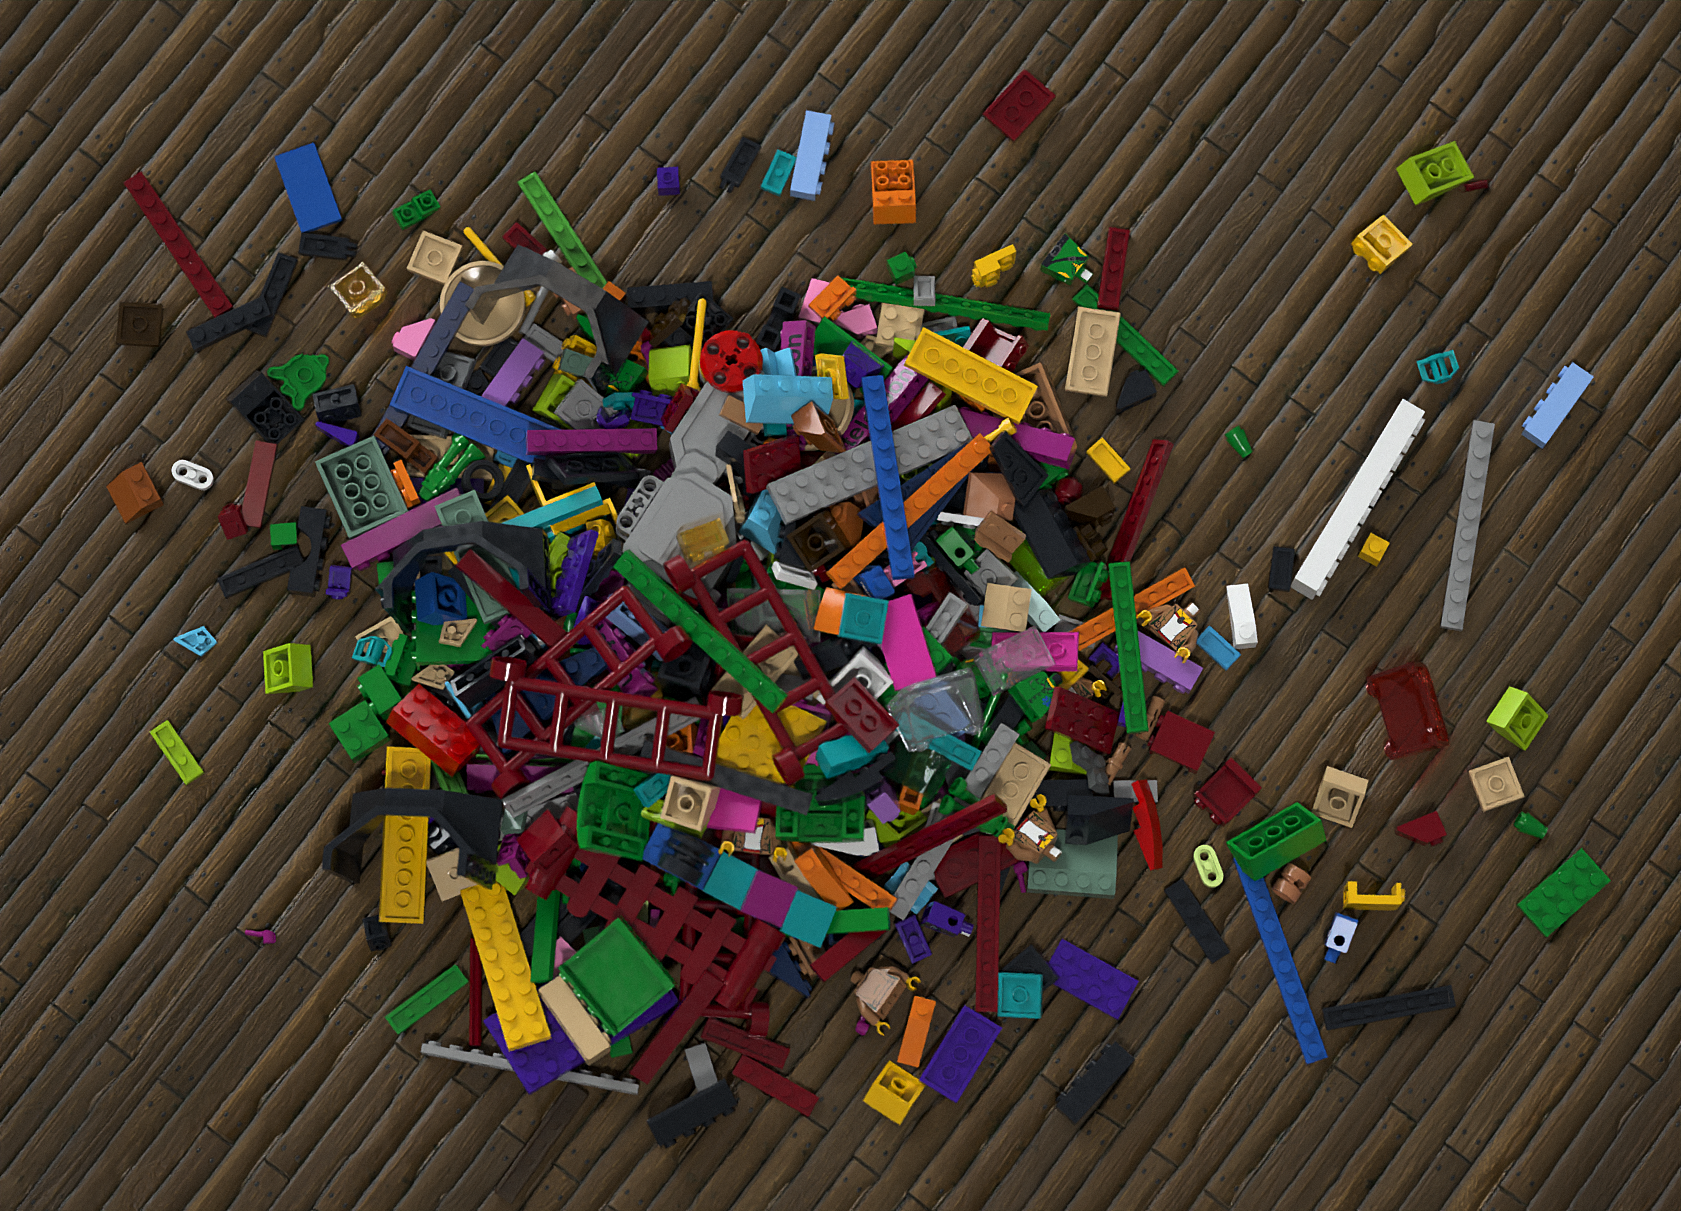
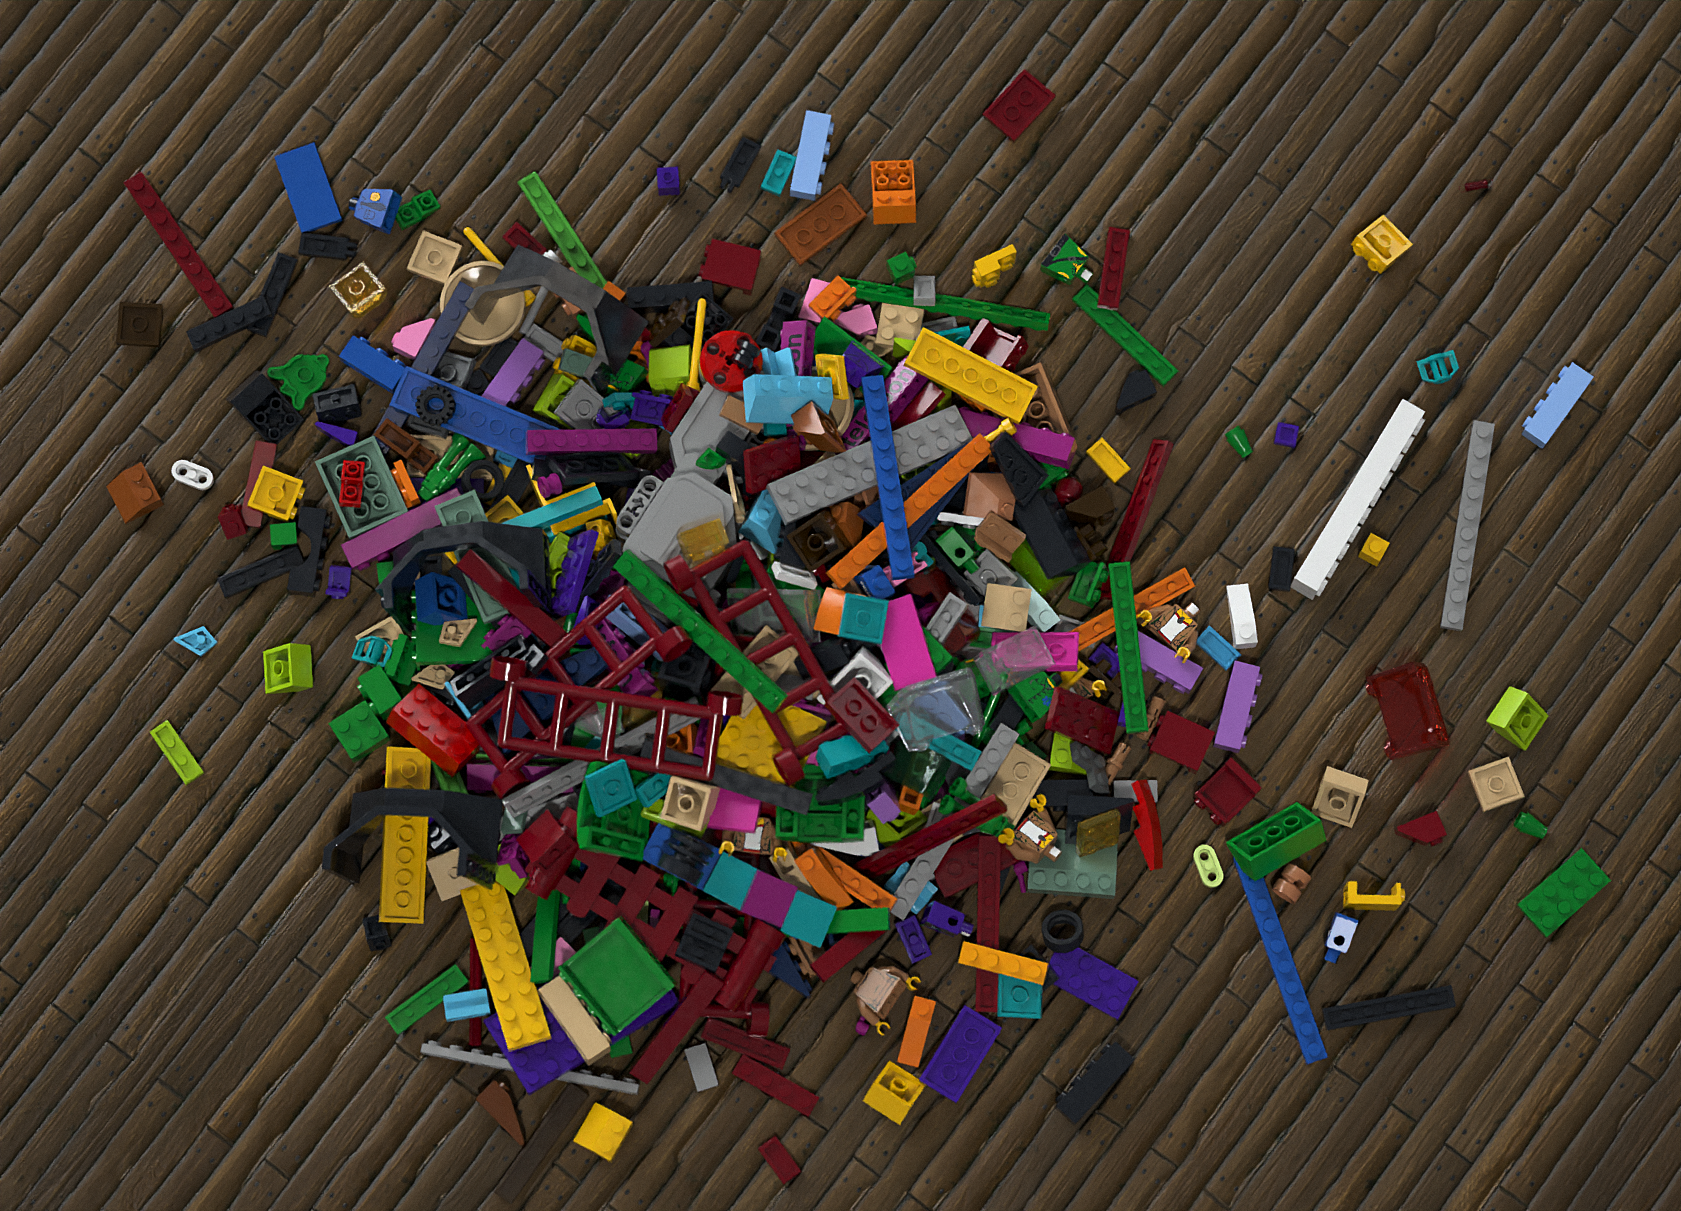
magenta hand [245,930,276,944] -> none
black slope [646,1078,738,1149] -> none
tan tile [1065,307,1121,397] -> none
black plate [1164,879,1230,965] -> none
lime slope [1396,141,1474,206] -> none
none -> yellow plate [247,466,306,523]
none -> blue brick [339,335,406,395]
none -> red slope [339,460,365,508]
none -> blue torso [349,189,402,235]
none -> black tyre [415,385,456,426]
none -> medium azure panel [443,989,491,1022]
none -> reddish brown slope [475,1080,526,1148]
none -> black plate [521,644,549,675]
none -> magenta wheel [537,473,562,498]
none -> yellow slope [573,1103,633,1163]
none -> teal tile [584,759,637,817]
none -> black slope [675,913,734,974]
none -> green tile [695,448,726,470]
none -> dark red panel [699,239,762,296]
none -> black wheel [732,341,761,370]
none -> dark red tile [758,1136,801,1185]
none -> dark orange tile [774,183,867,266]
none -> light orange plate [958,941,1049,985]
none -> black tyre [1042,910,1084,953]
none -> clear yellow plate [1076,809,1121,857]
none -> medium lavender brick [1213,661,1263,753]
none -> dark purple tile [1274,422,1299,448]

